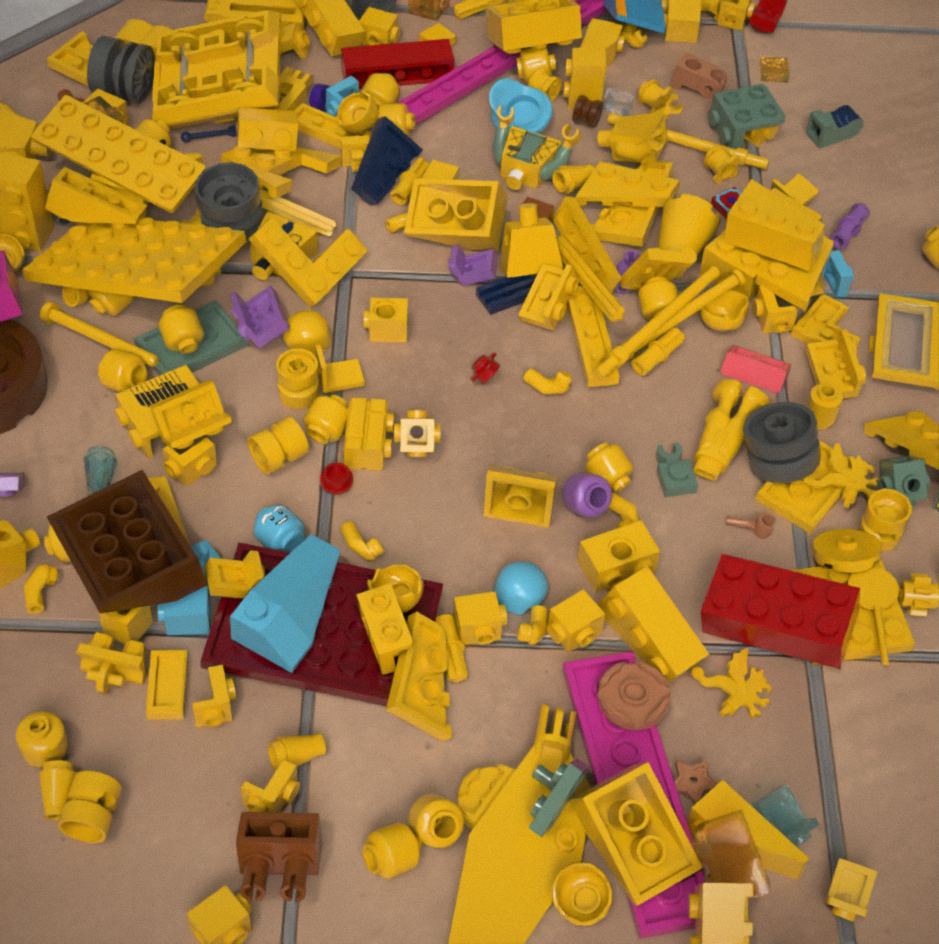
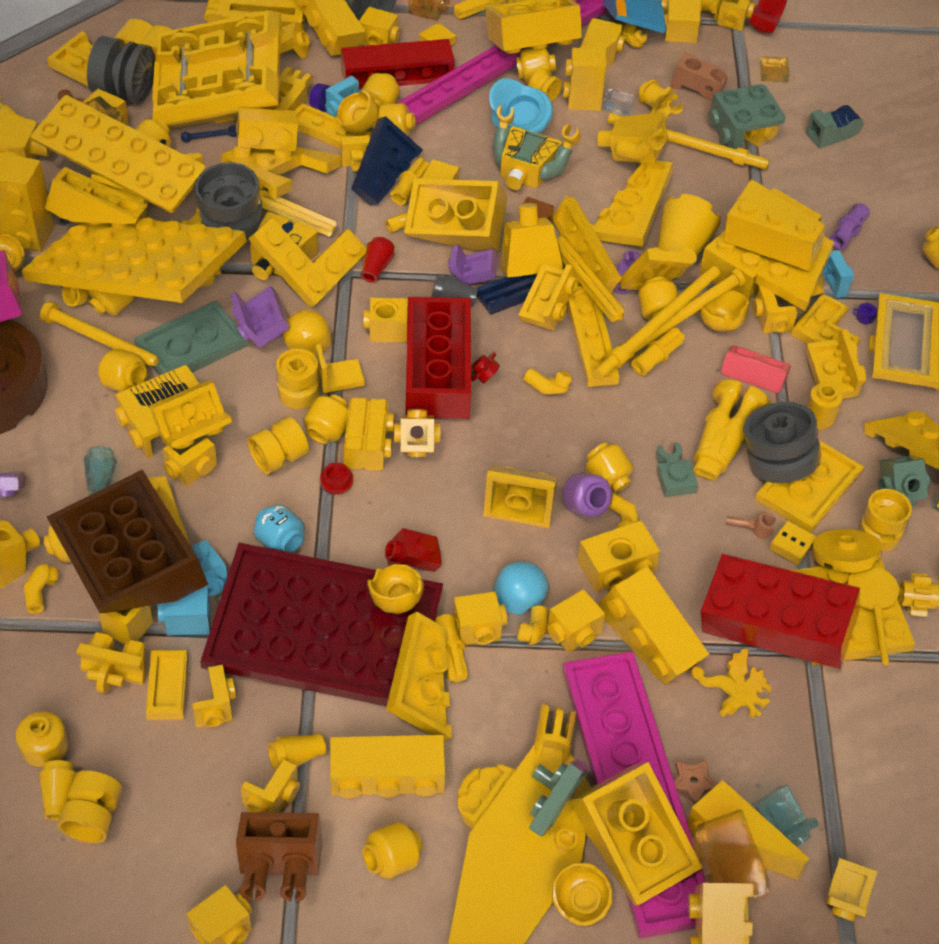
yellow head [158,305,205,354] -> none
yellow bracket [204,550,265,598] -> none
medium azure wedge [230,534,340,673] -> none
yellow arm [340,521,384,561] -> none
yellow bracket [356,584,413,675] -> none
yellow head [408,793,464,848] -> none
yellow cone [552,164,595,194] -> none
reddish brown wheel [572,95,603,128] -> none
yellow wing [575,161,680,207] -> none
nougat tile [597,661,671,731] -> none
yellow brick [704,145,741,184] -> none
red tile [711,186,741,219] -> none
yellow bracket [771,173,819,205] -> none
yellow piece [803,443,878,508] -> none
none -> yellow brick [330,735,445,799]
none -> red cone [360,237,395,283]
none -> red bracket [385,528,442,572]
none -> red brick [405,297,471,419]
none -> dark grey cone [432,274,478,306]
none -> yellow tile [769,521,817,566]
none -> dark purple piece [853,302,877,325]

